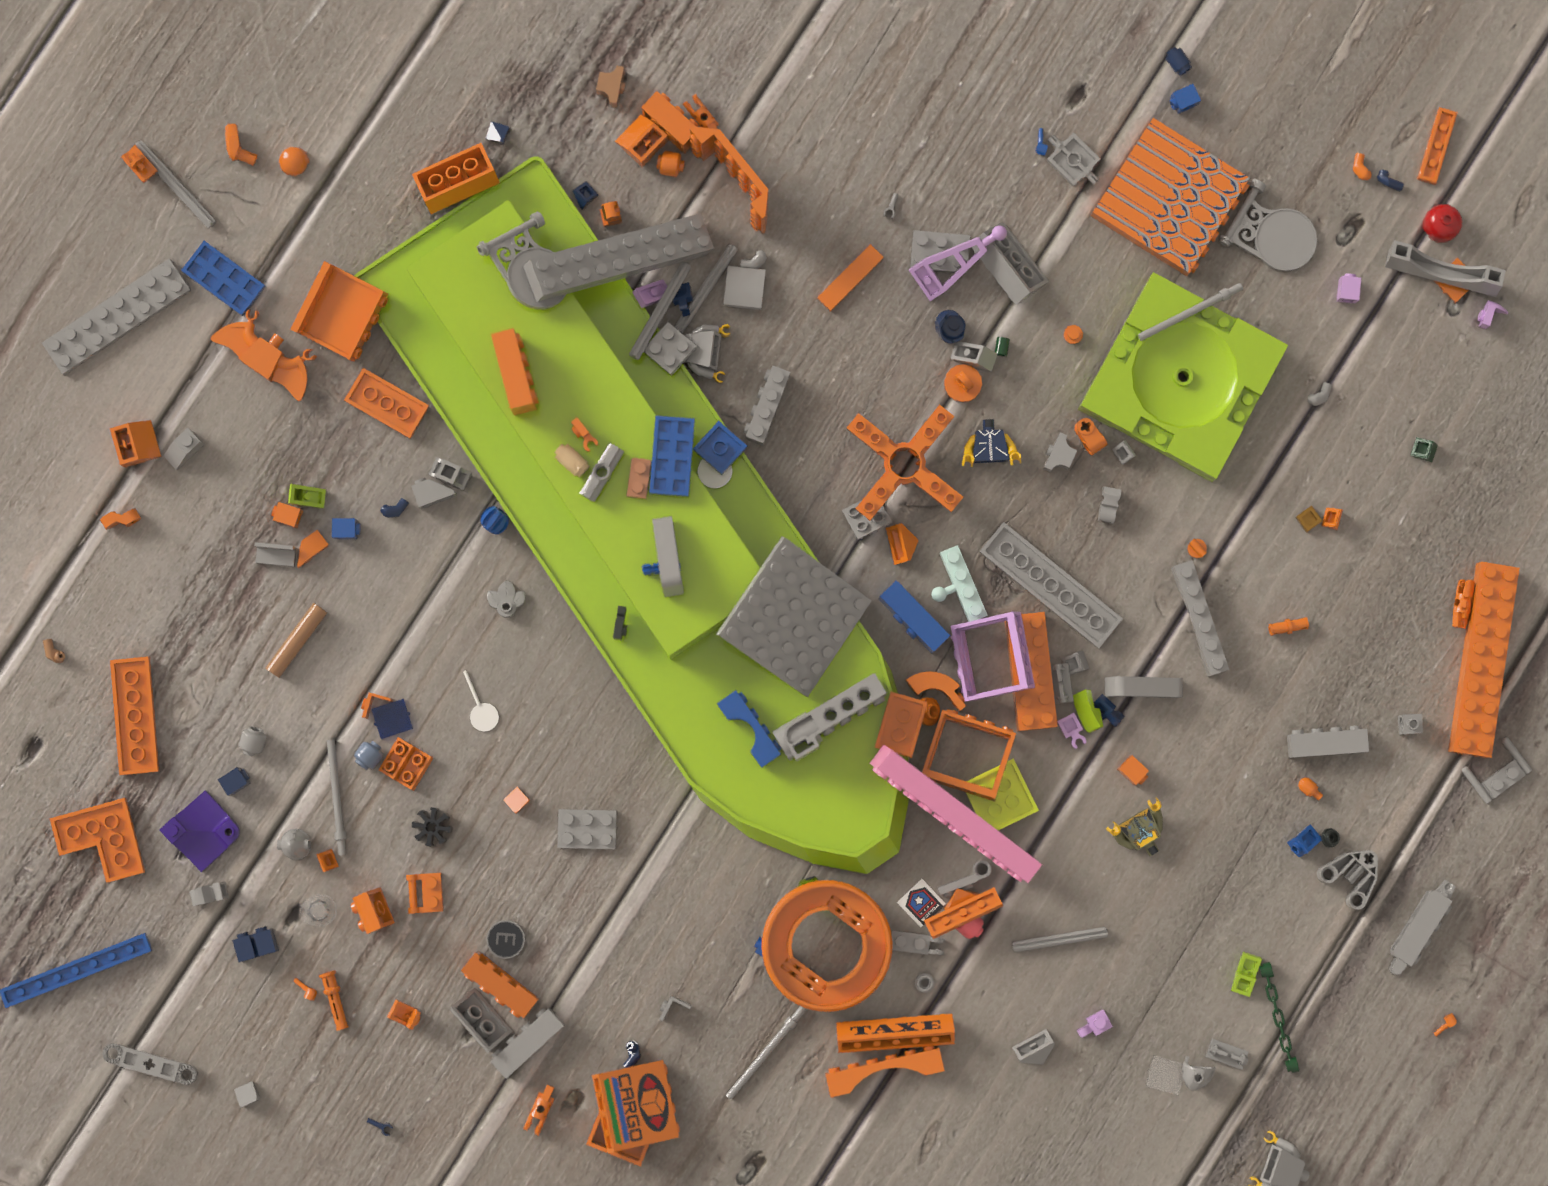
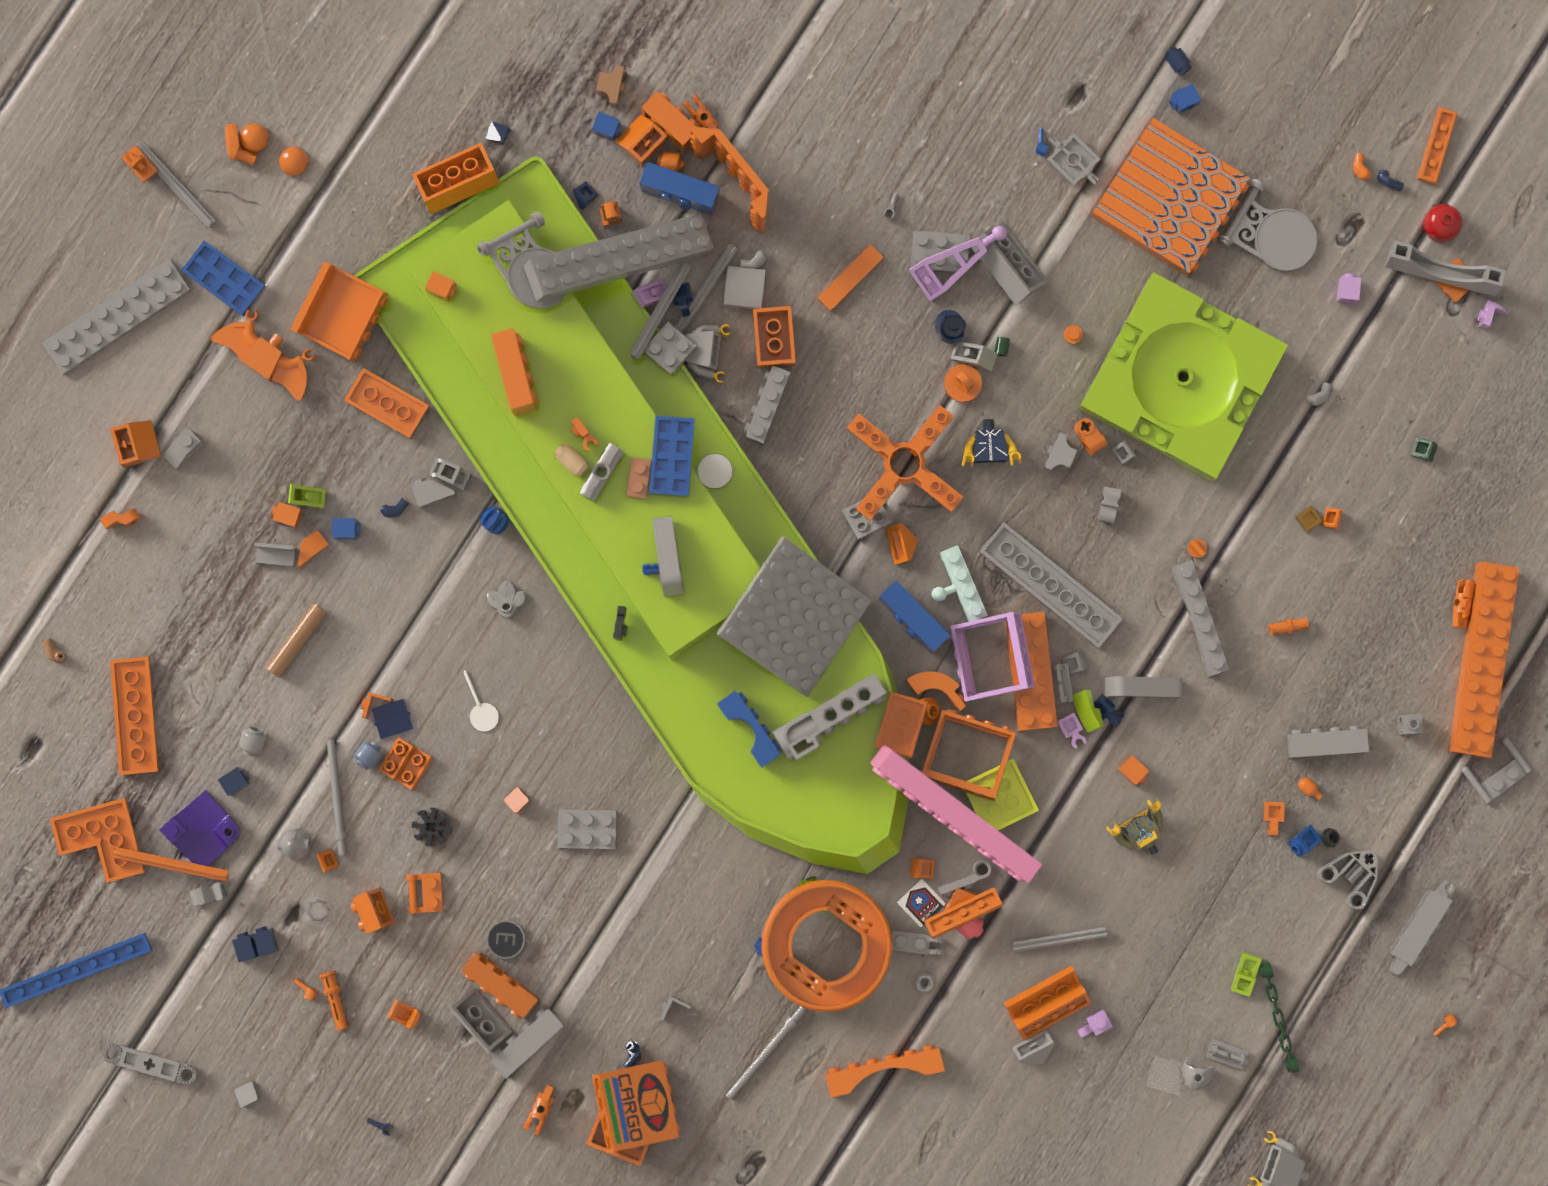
blue plate [693,421,747,475] -> none
orange brick [836,1014,955,1053] -> none
light grey bar [1138,283,1243,341] -> none
none -> orange axle [114,847,229,882]
none -> orange hair [239,123,270,153]
none -> orange brick [425,271,457,302]
none -> blue brick [592,112,622,141]
none -> blue brick [640,162,720,216]
none -> orange brick [753,306,796,369]
none -> orange slope [910,858,935,879]
none -> orange slope [1004,965,1091,1041]
none -> orange plate [1263,801,1285,836]

